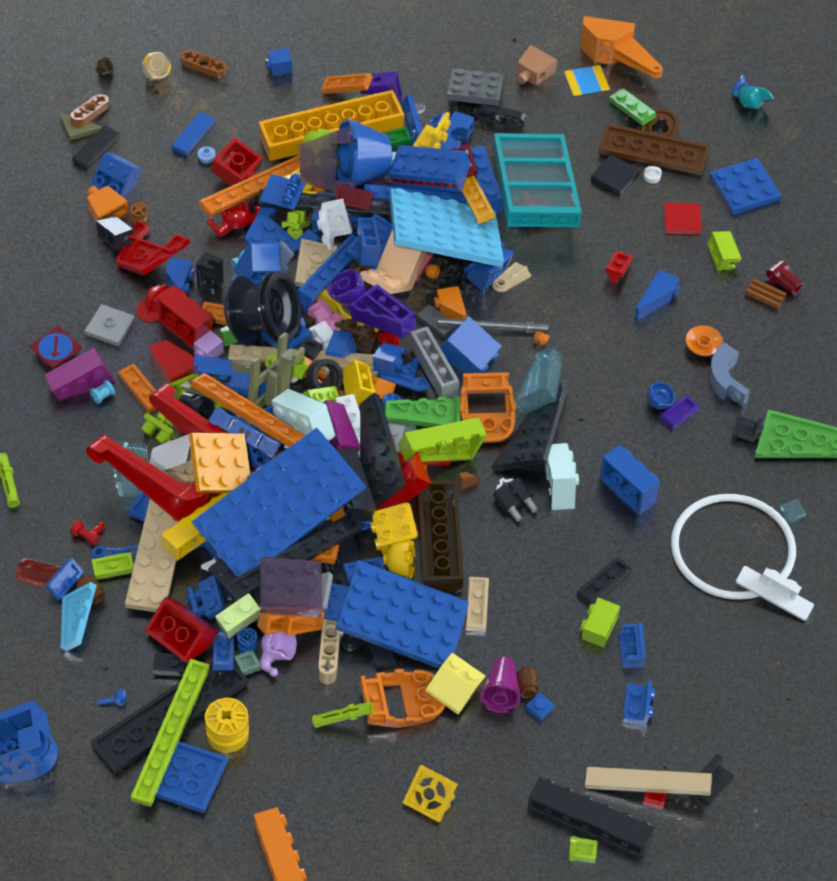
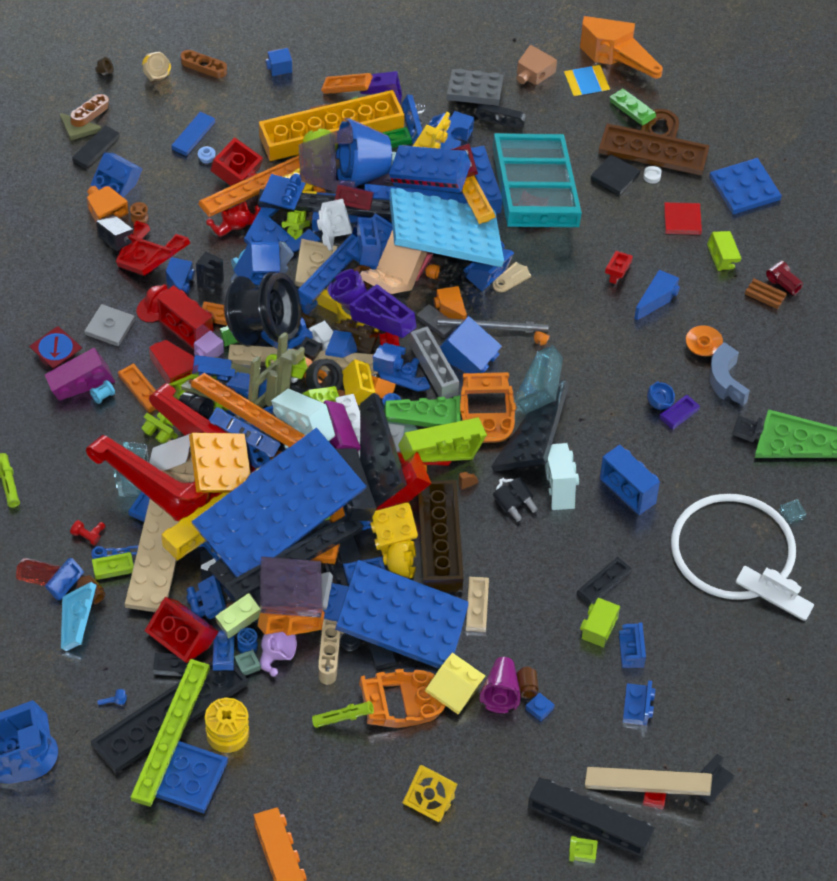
bright pink piece [308,299,343,331] -> none
teal hair [732,75,774,109] -> none

